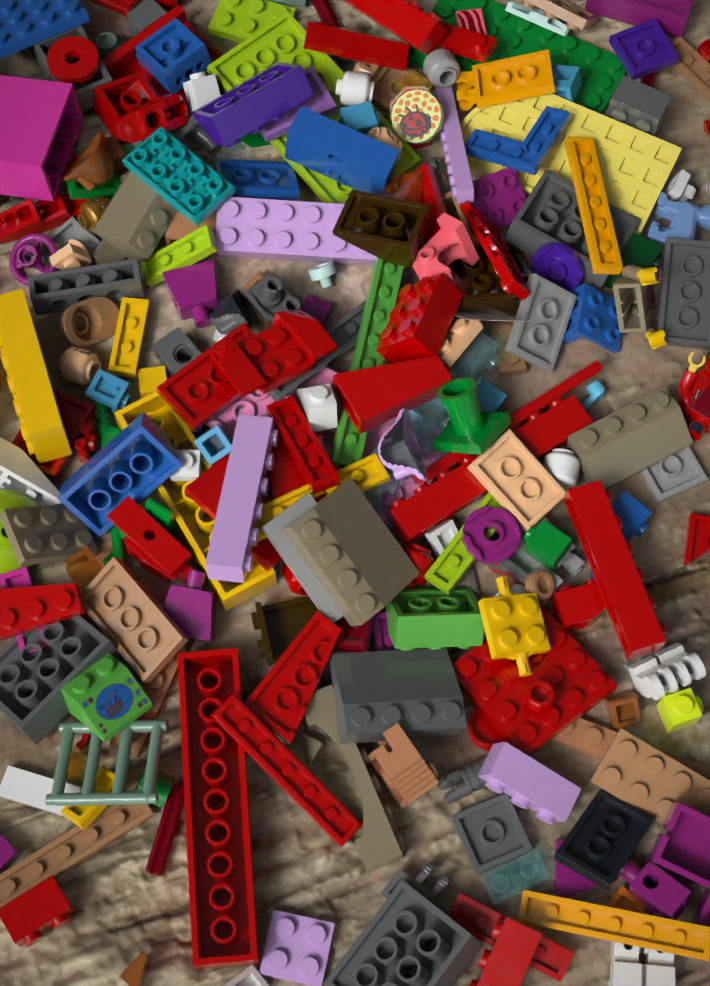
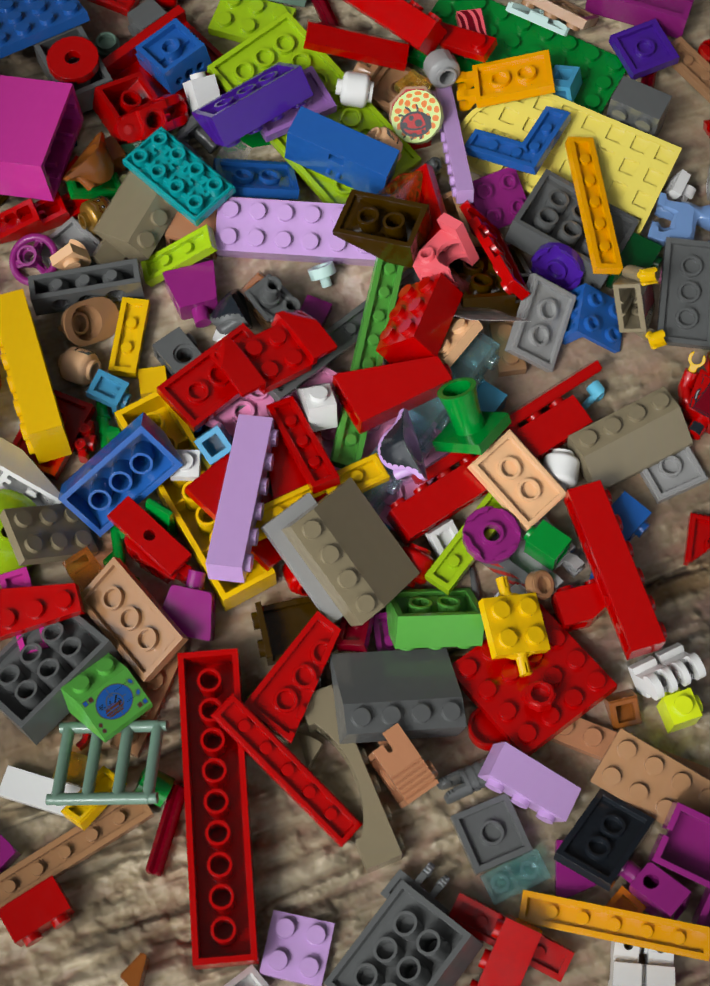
dark azure brick [338,101,381,135] -> none

